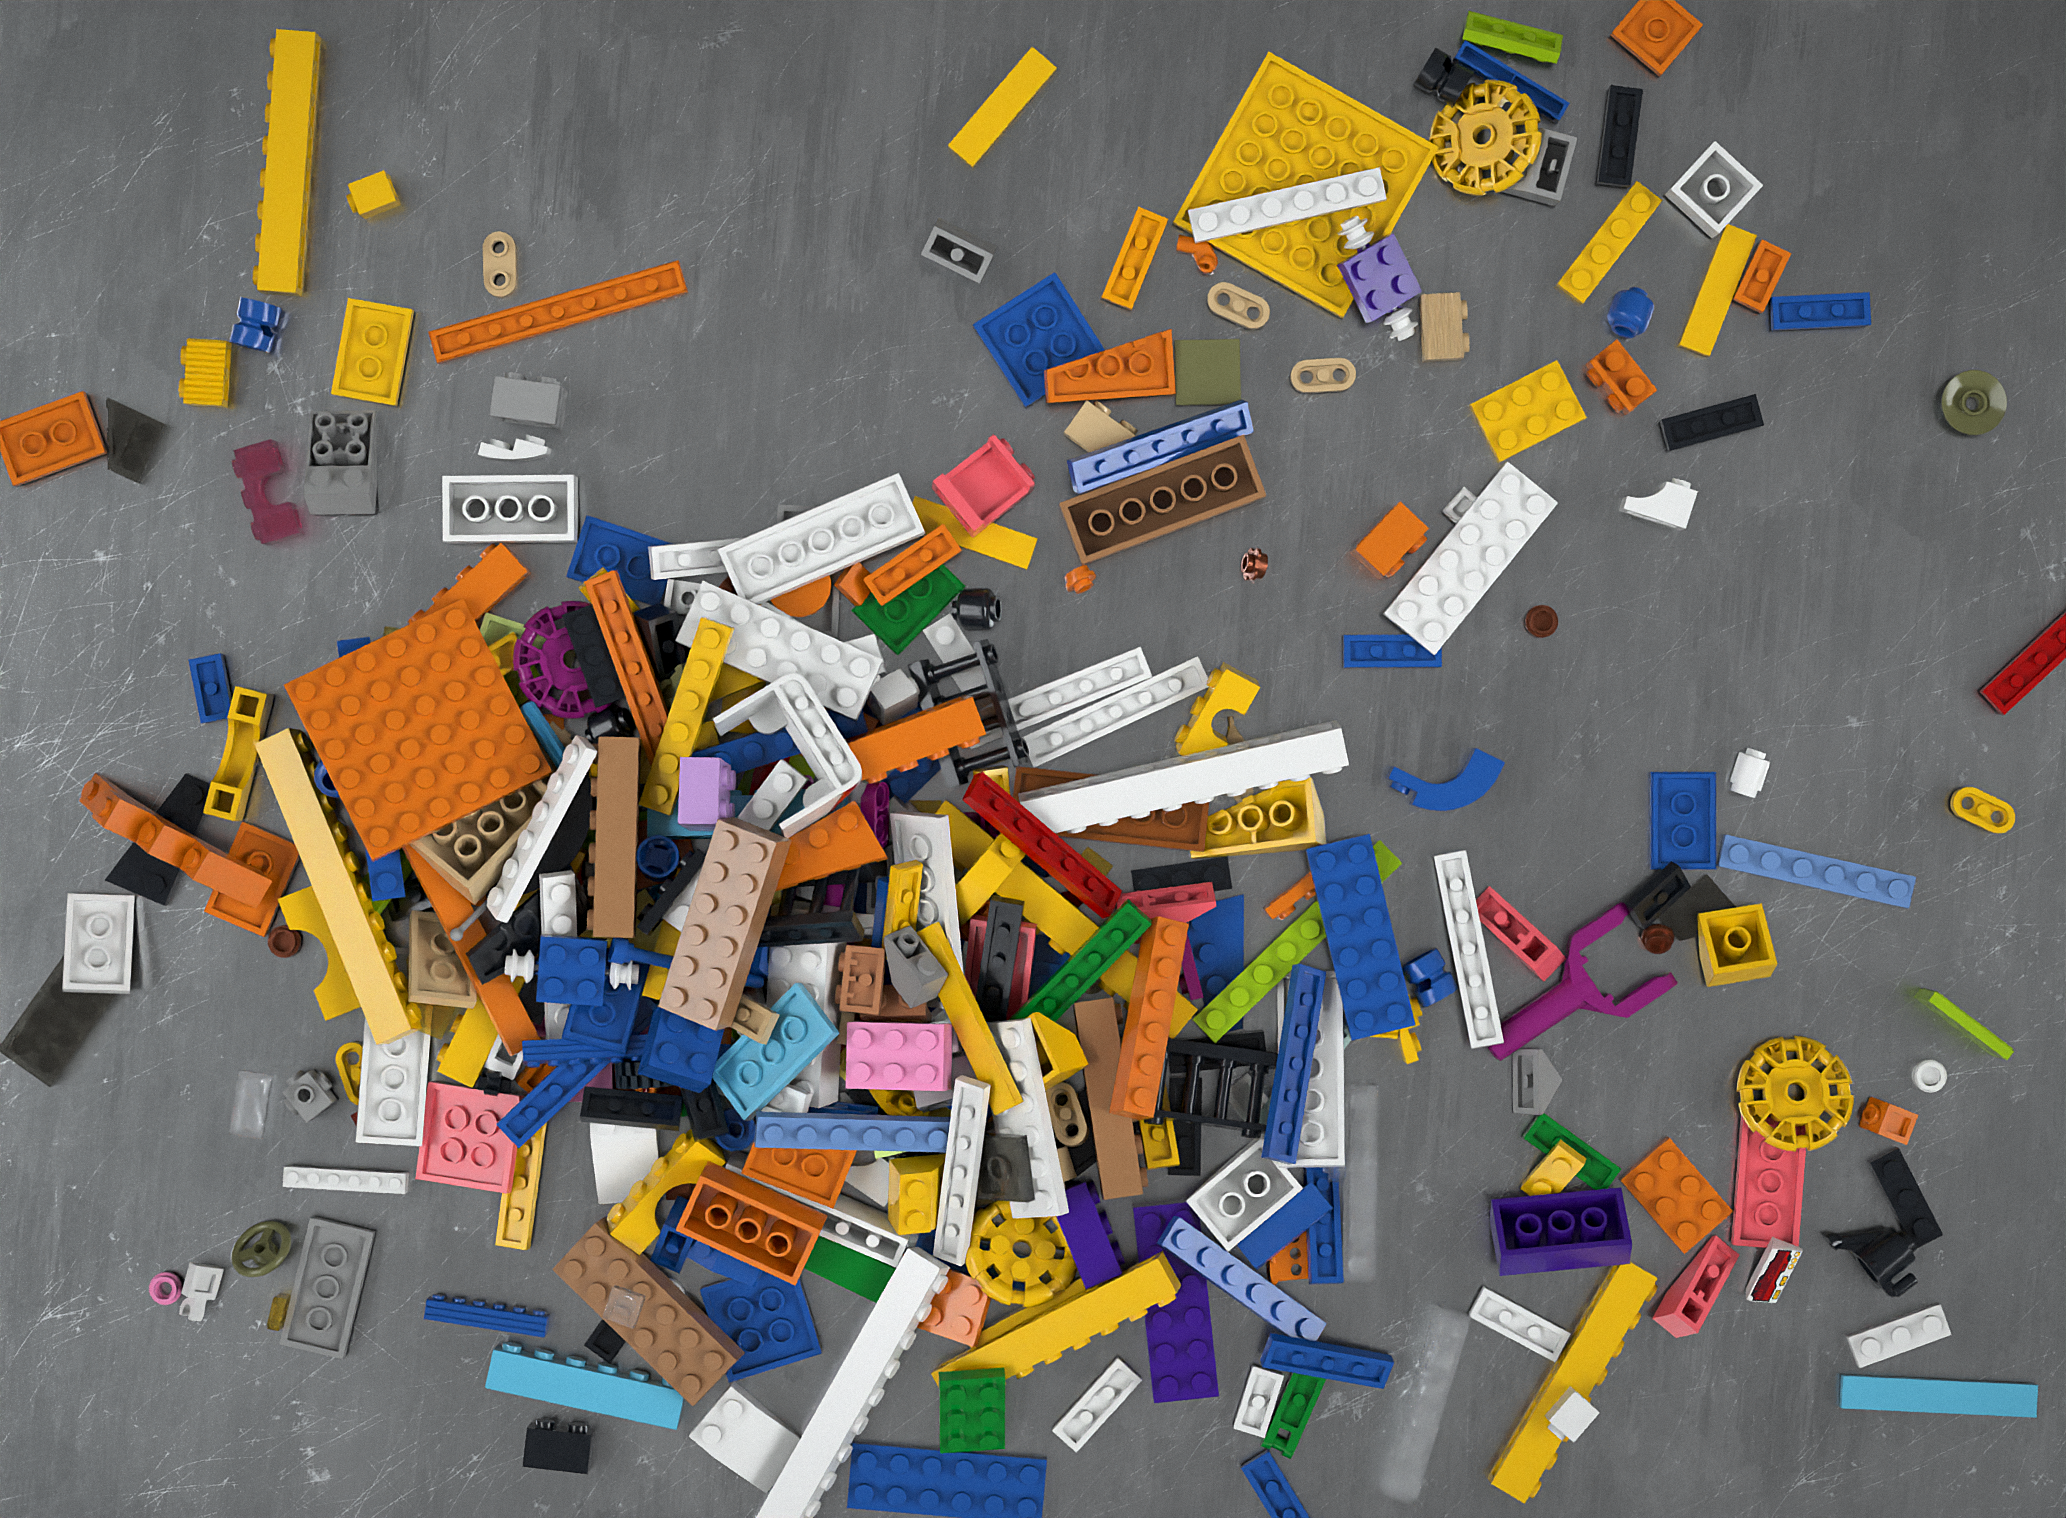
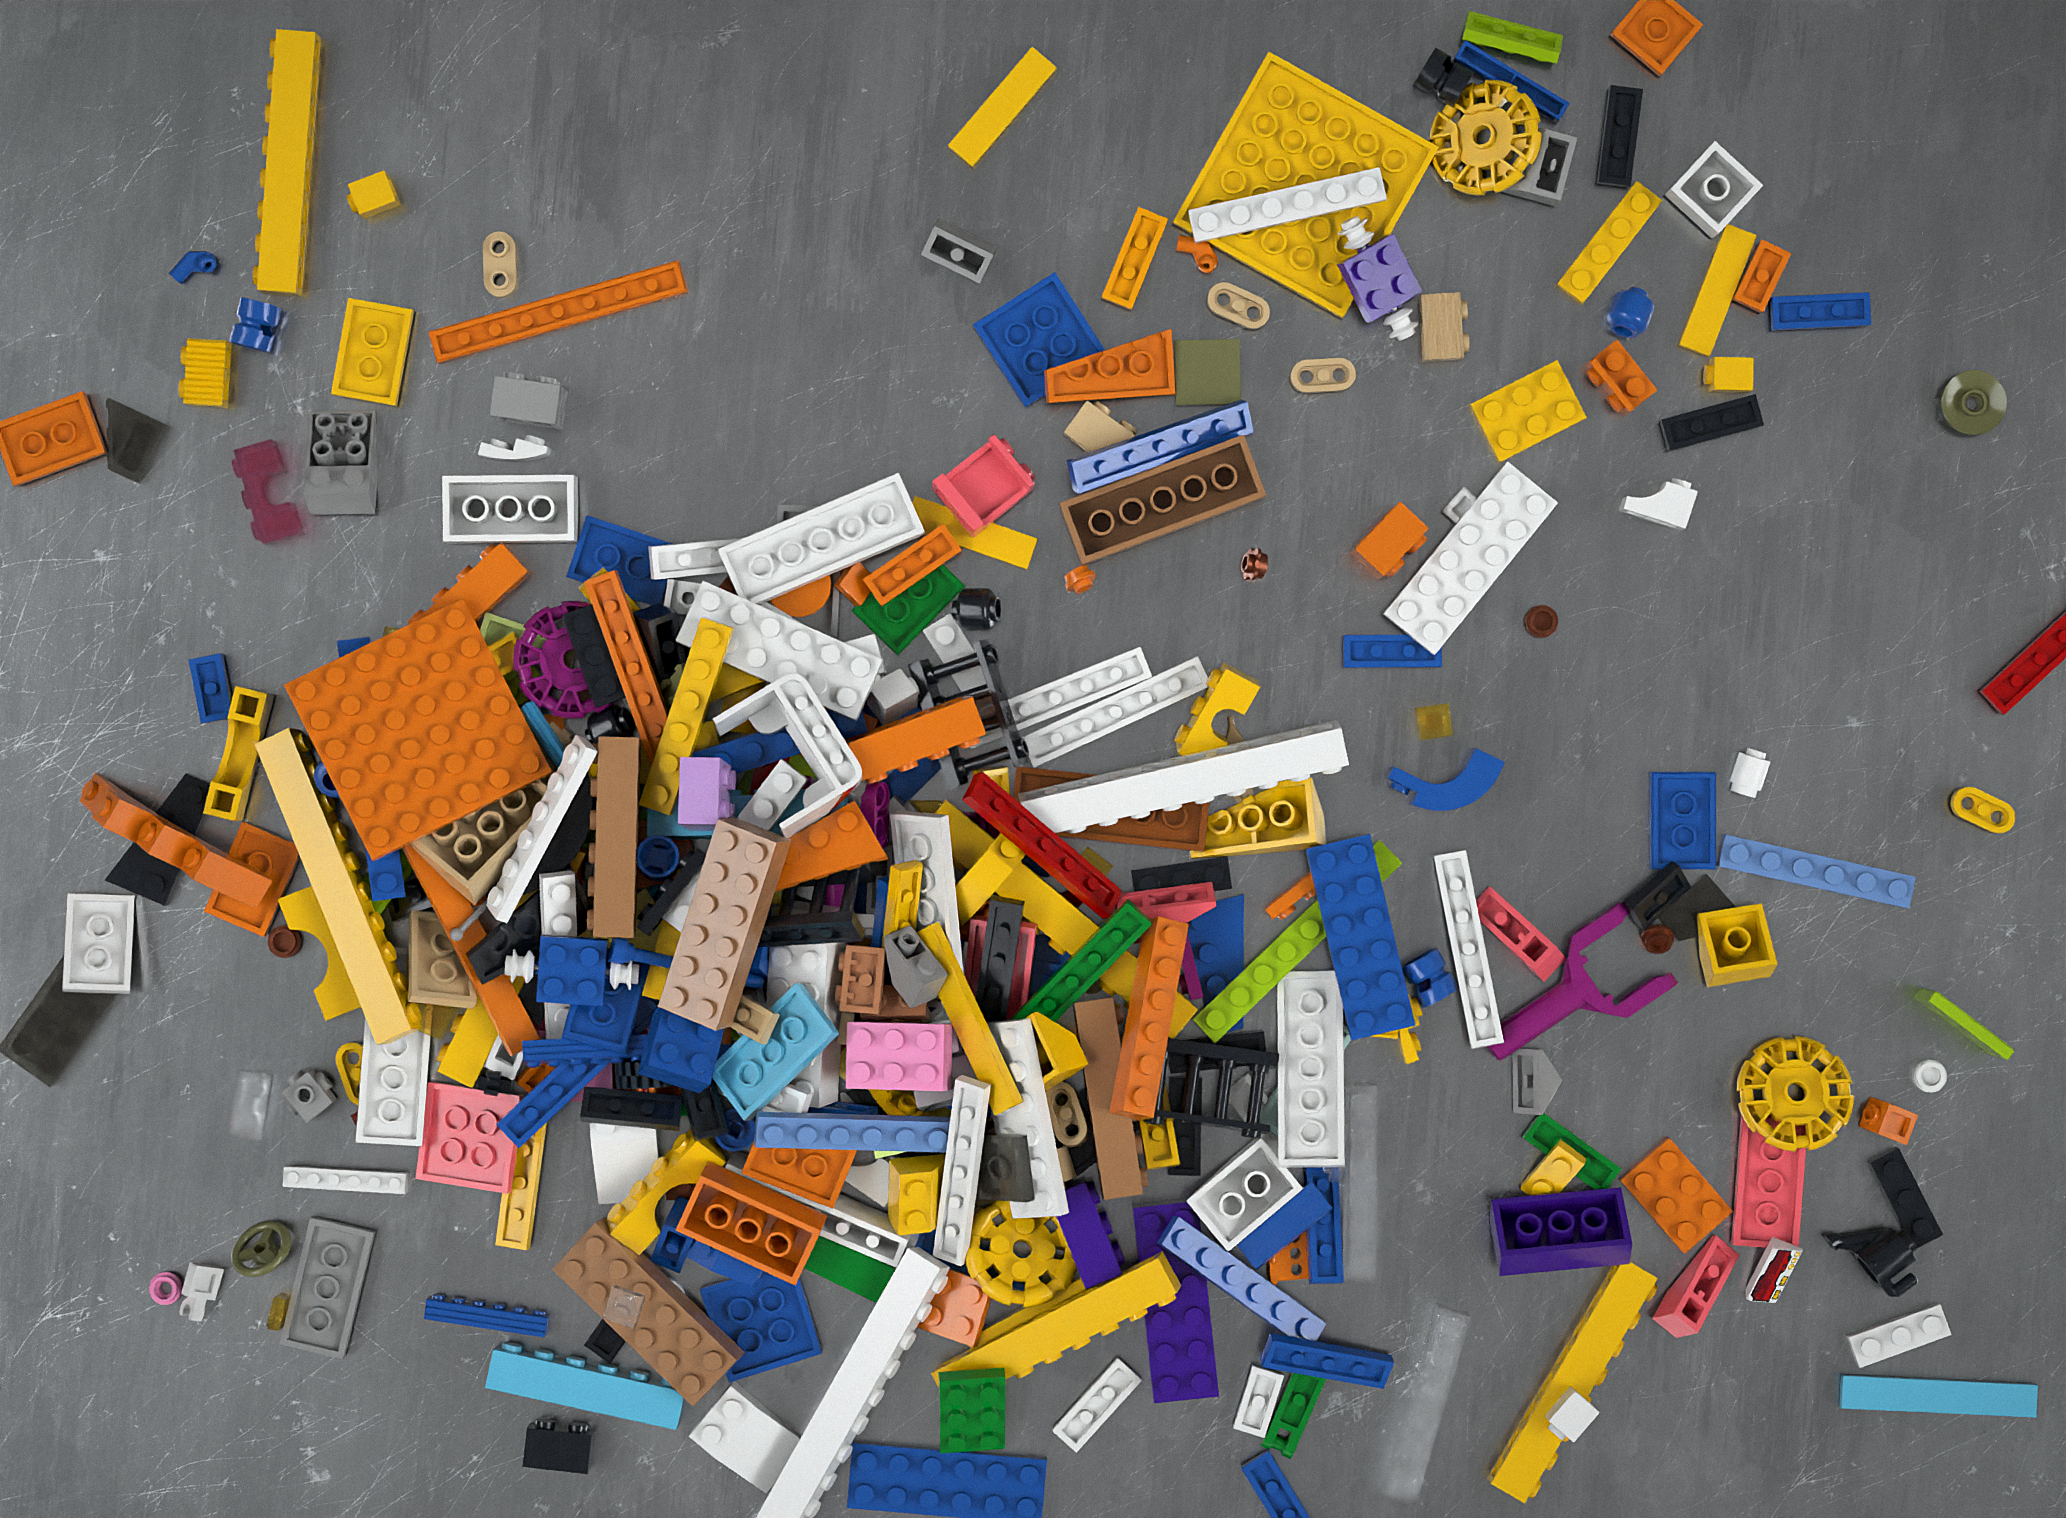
blue plate [1261,964,1326,1165] -> none
white plate [1468,1286,1571,1362] -> none
none -> blue arm [169,251,217,284]
none -> clear yellow plate [1415,703,1453,740]
none -> yellow brick [1703,357,1754,393]

